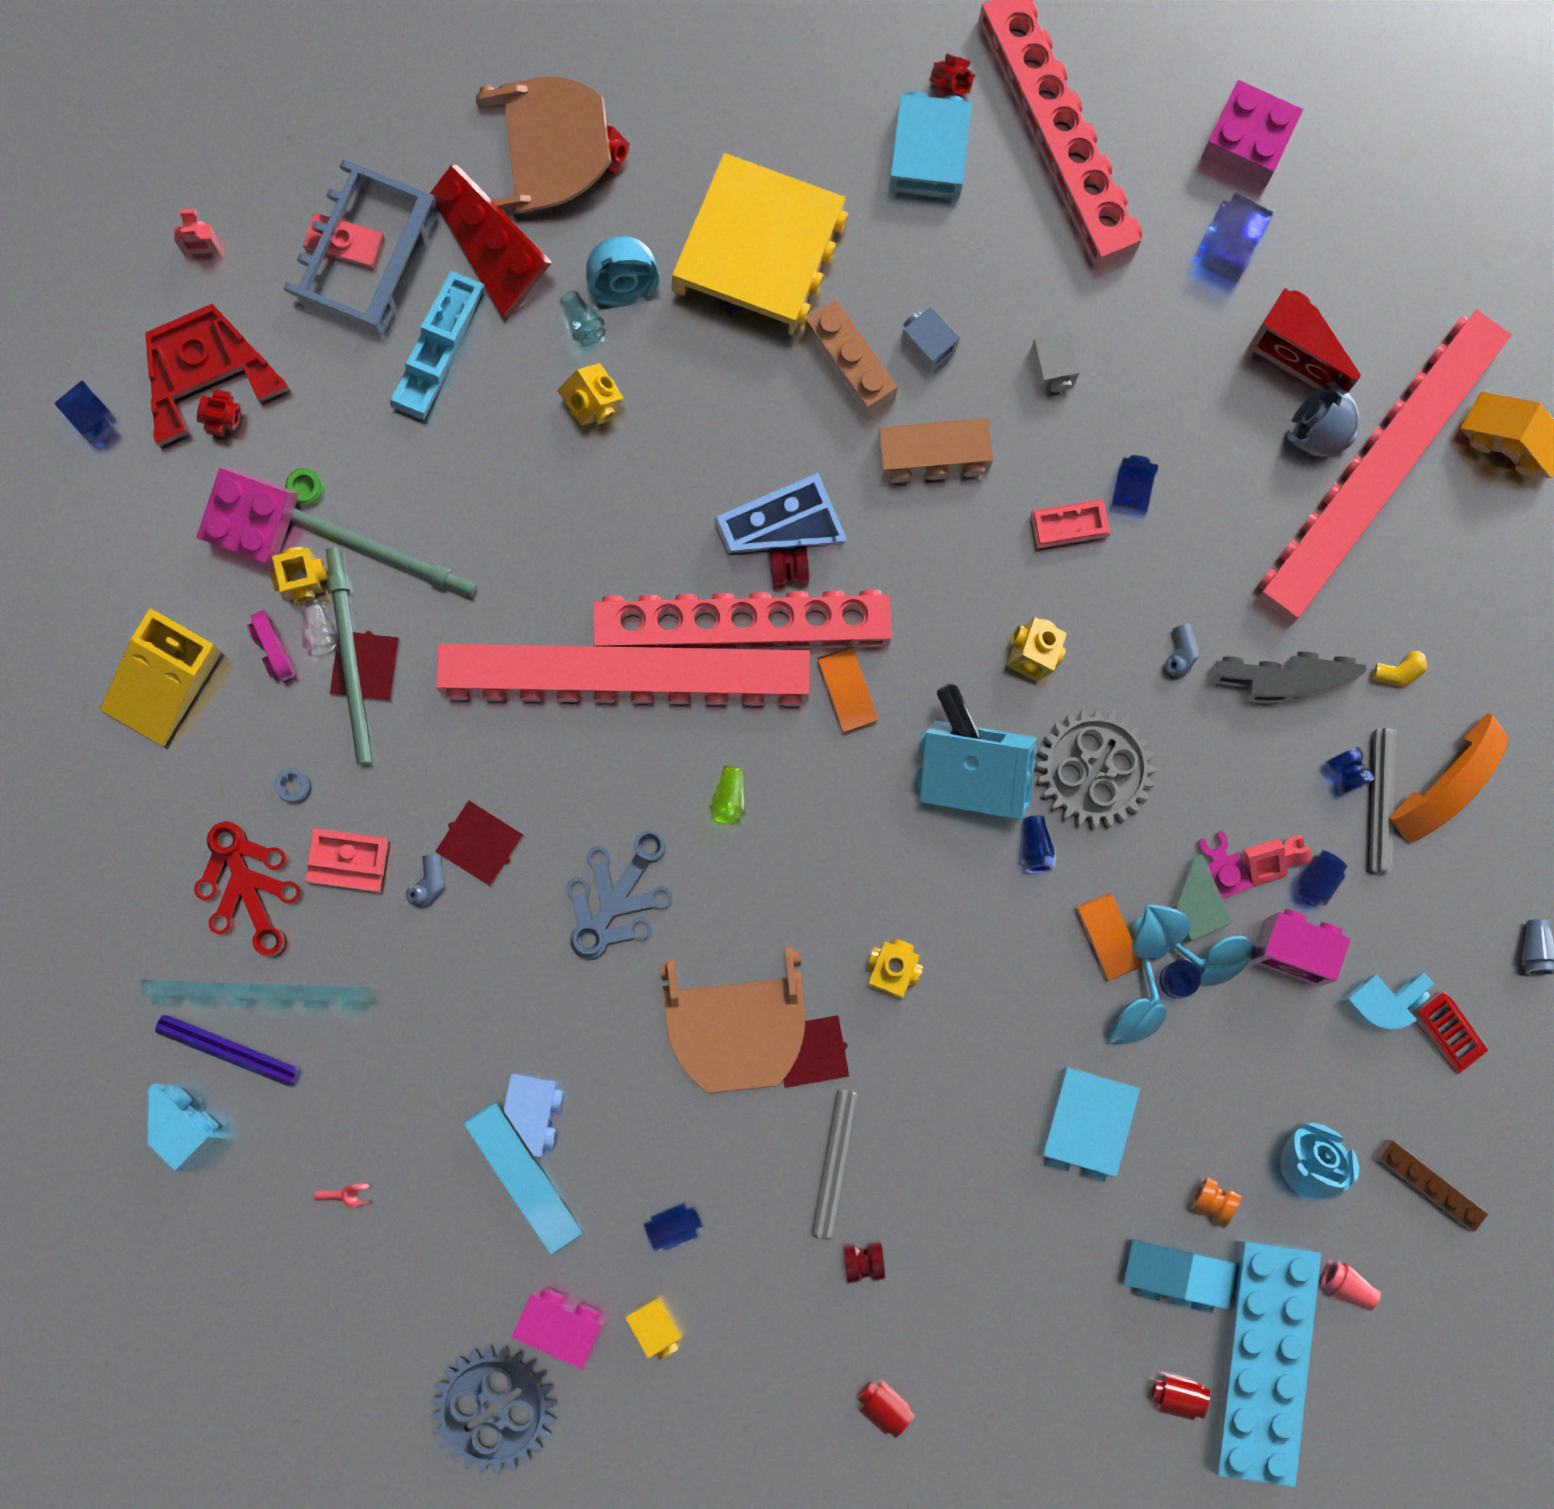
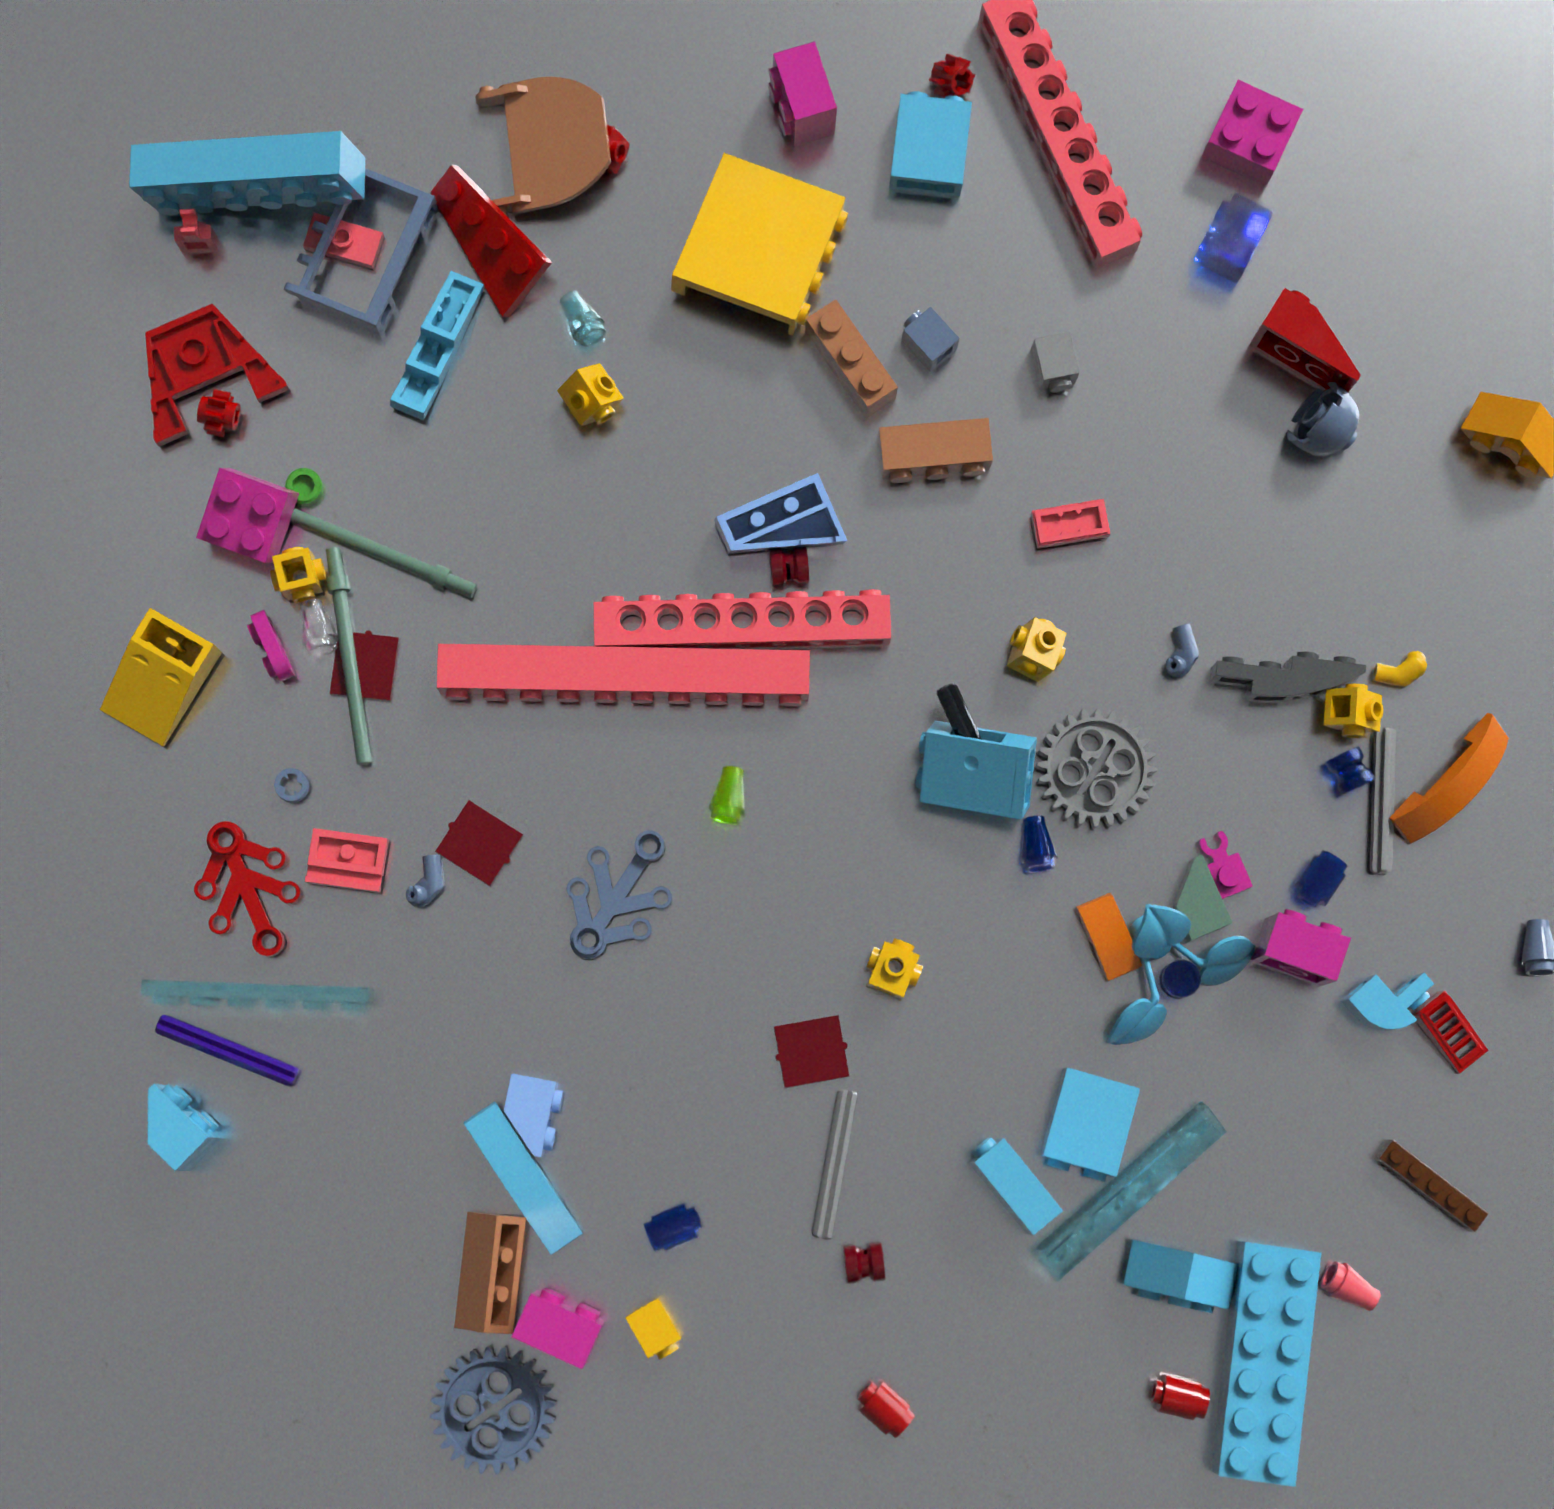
clear blue brick [54,380,114,445] -> none
coral hand [314,1183,370,1208] -> none
medium azure cylinder [586,236,660,307] -> none
nougat piece [660,946,805,1093] -> none
orange slope [817,646,878,732] -> none
clear blue bracket [1110,455,1159,515] -> none
orange wheel [1189,1177,1241,1229] -> none
coral plate [1244,835,1312,886] -> none
coral brick [1256,309,1512,625] -> none
medium azure cylinder [1280,1123,1360,1202] -> none
none -> medium azure brick [129,131,366,215]
none -> nougat brick [454,1212,526,1334]
none -> dark pink brick [768,41,837,147]
none -> medium azure brick [968,1137,1063,1236]
none -> clear light blue plate [1032,1101,1227,1282]
none -> yellow brick [1324,683,1383,739]

